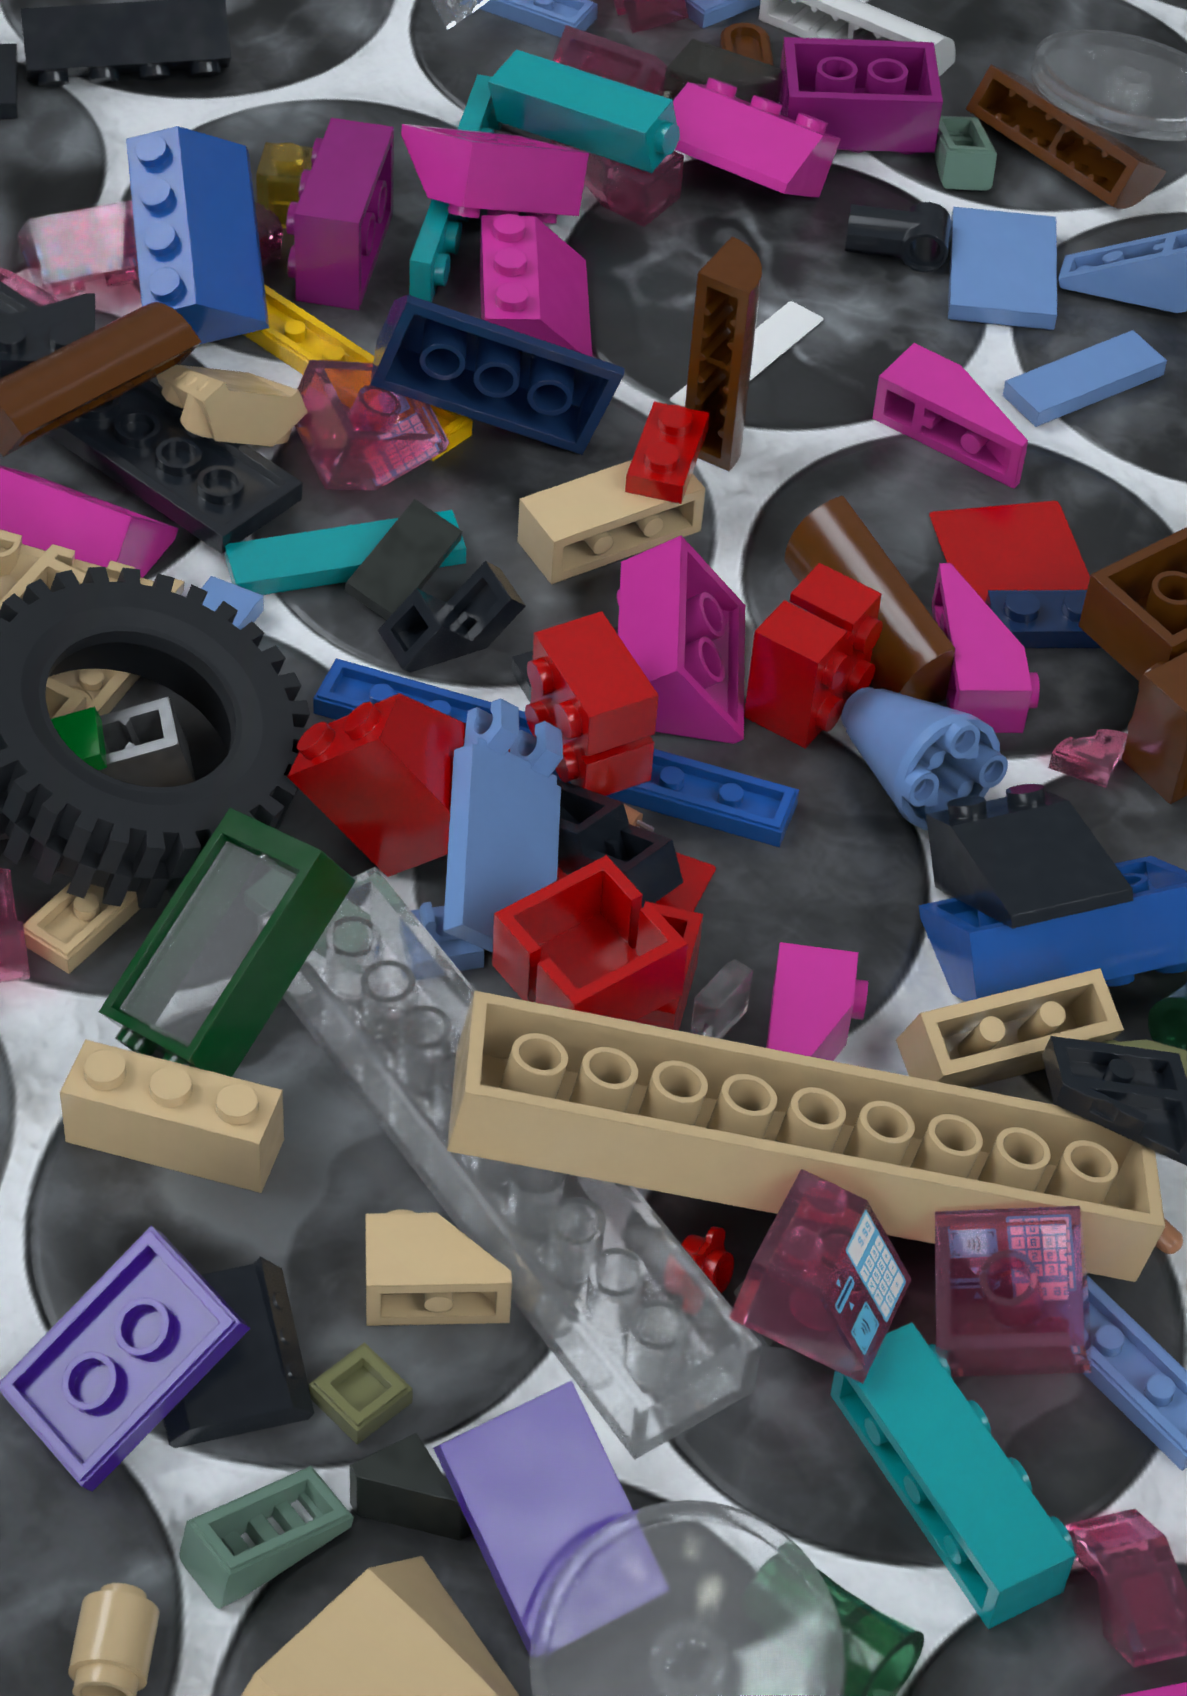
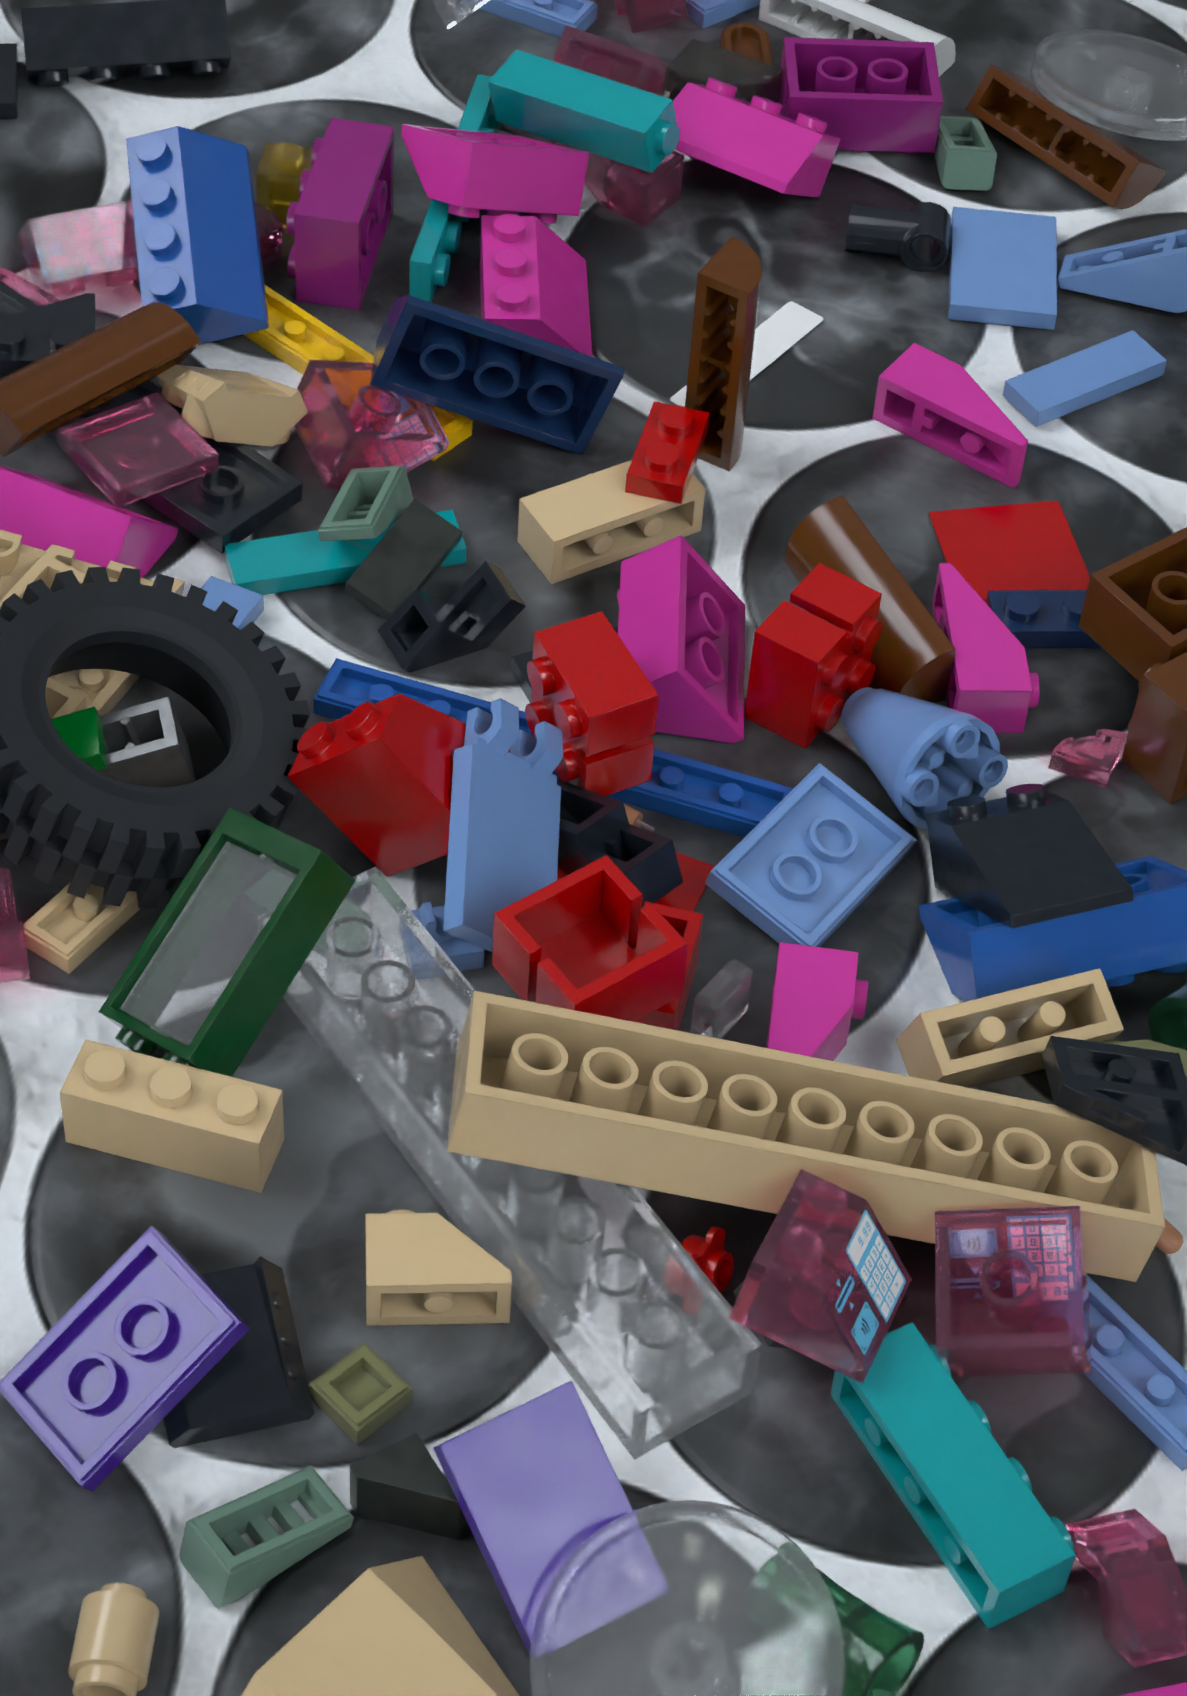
none -> clear pink tile [57,392,219,508]
none -> sand green slope [318,465,413,541]
none -> medium blue tile [705,763,917,947]

